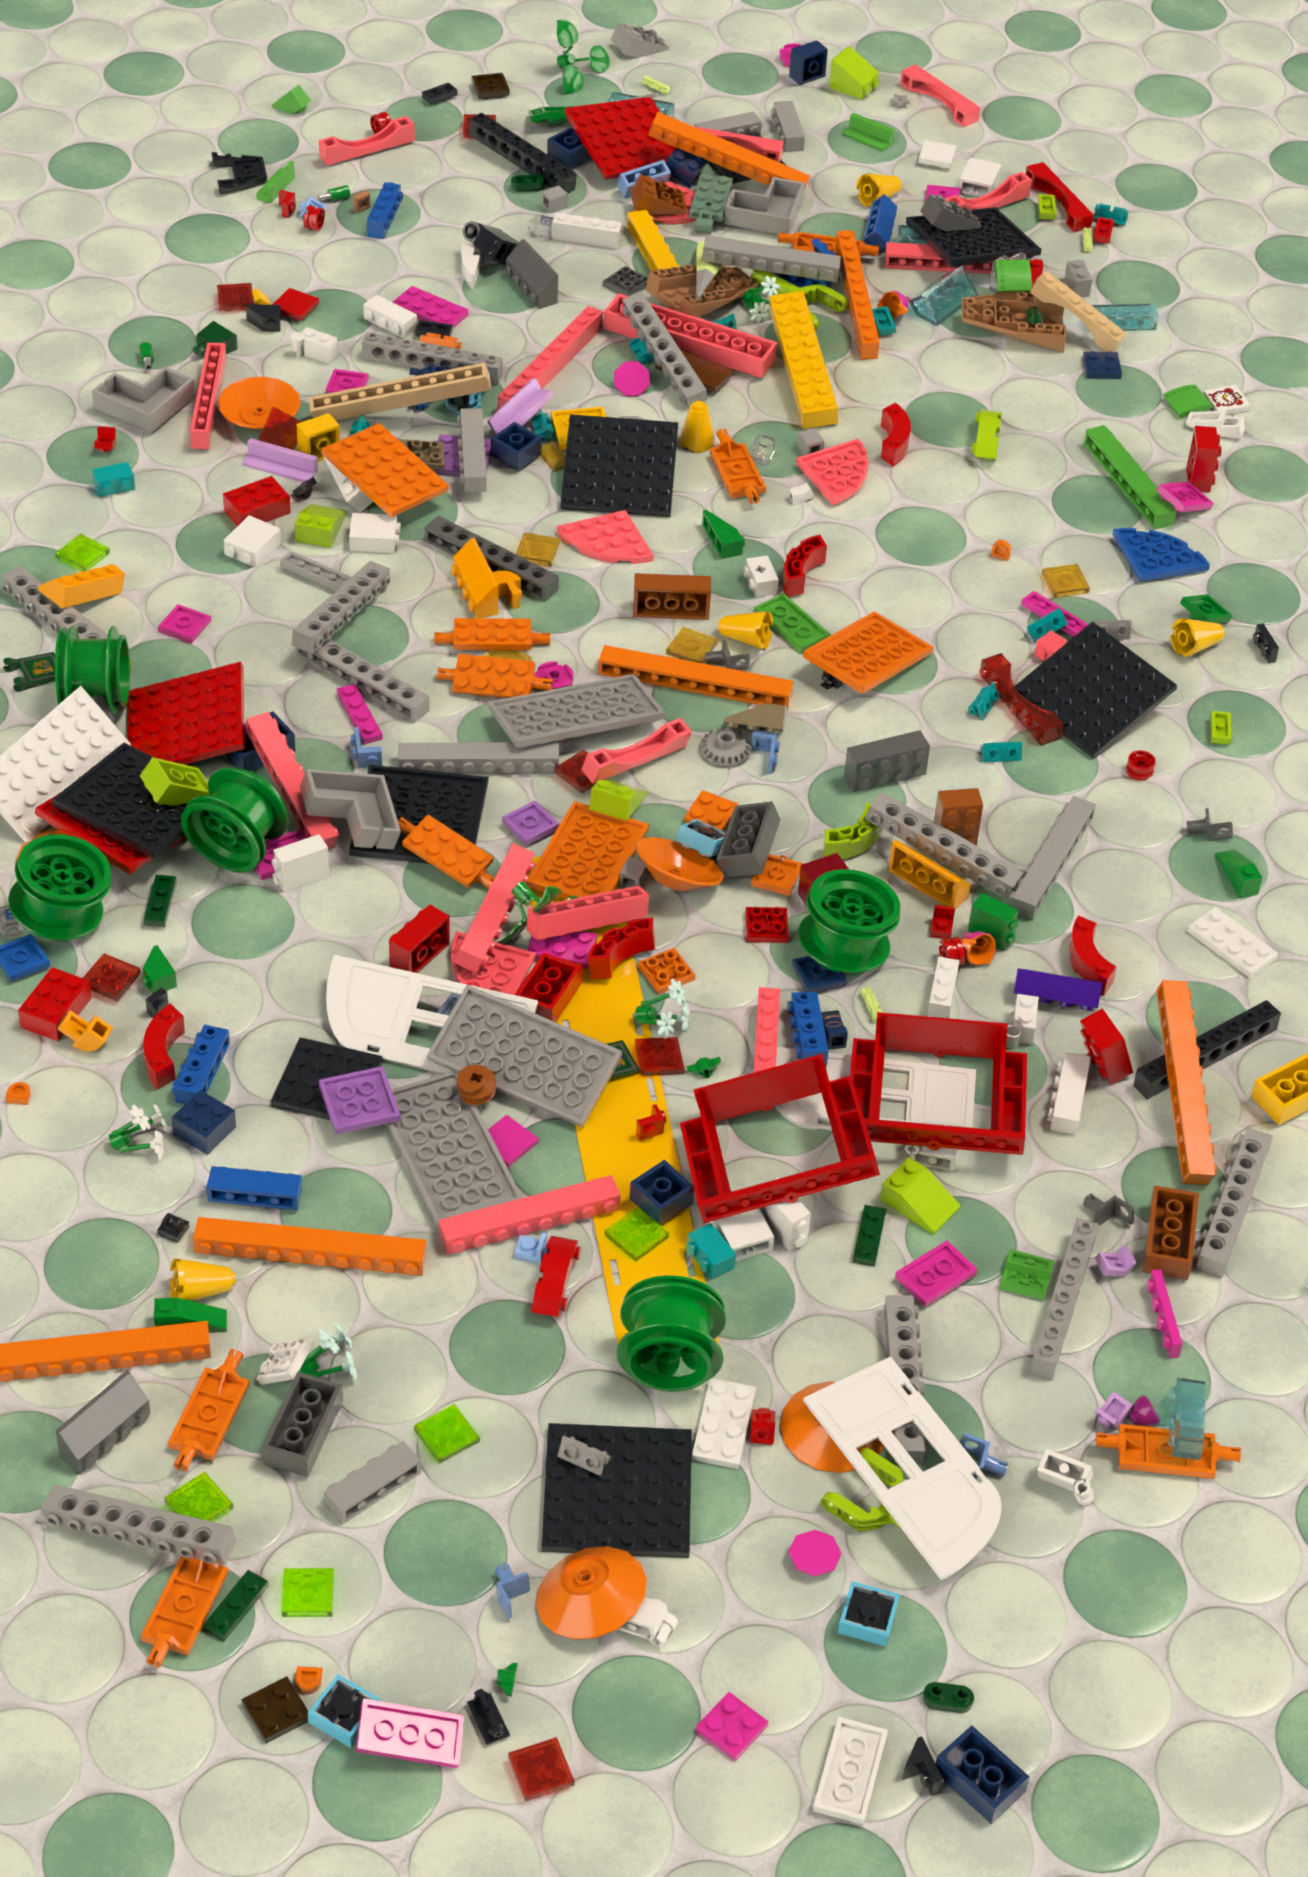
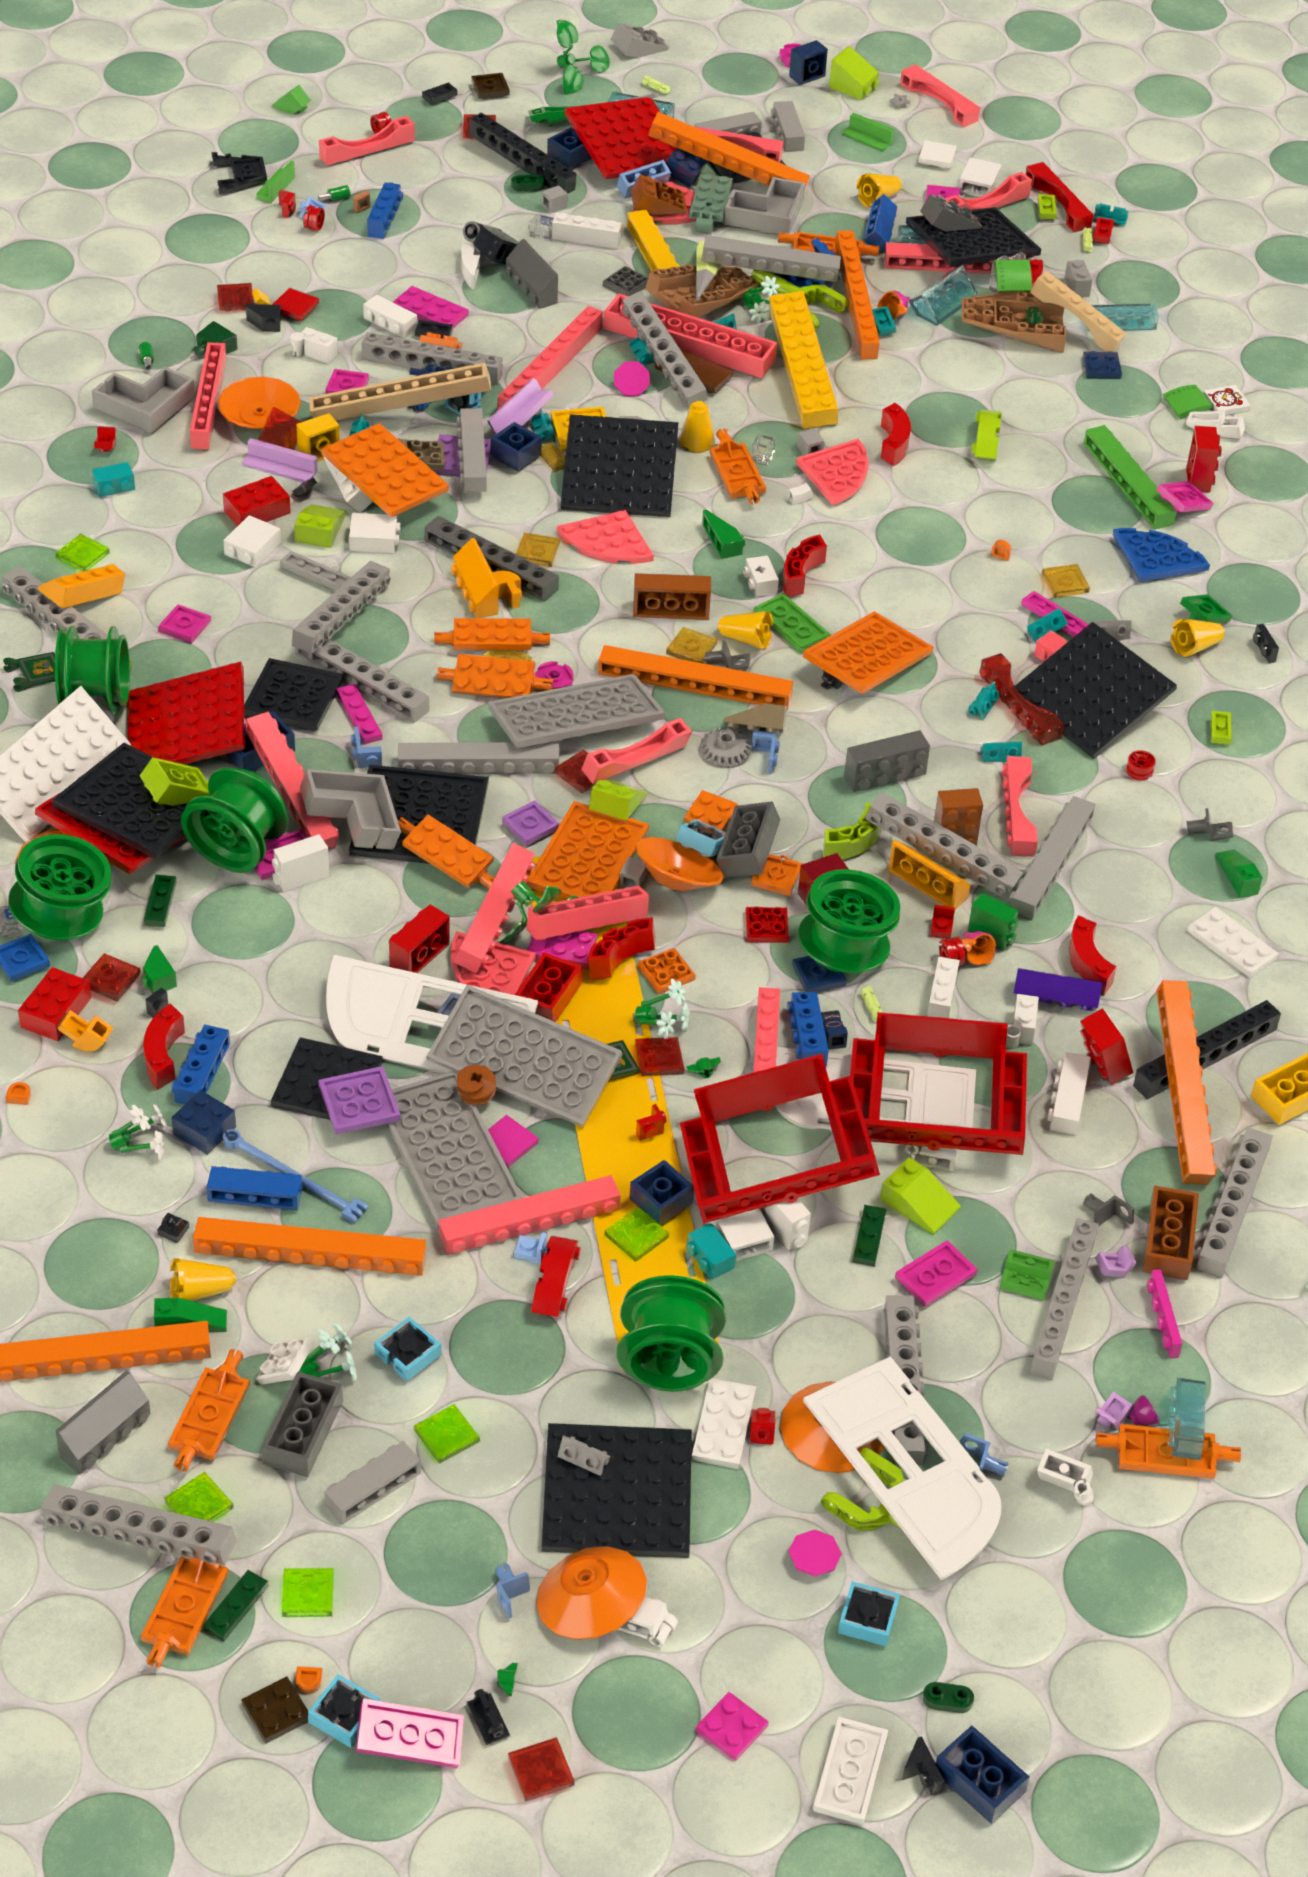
none -> medium blue hinge [223,1129,368,1224]
none -> black plate [244,658,343,731]
none -> piece [374,1317,441,1382]
none -> coral arch [1002,756,1038,856]

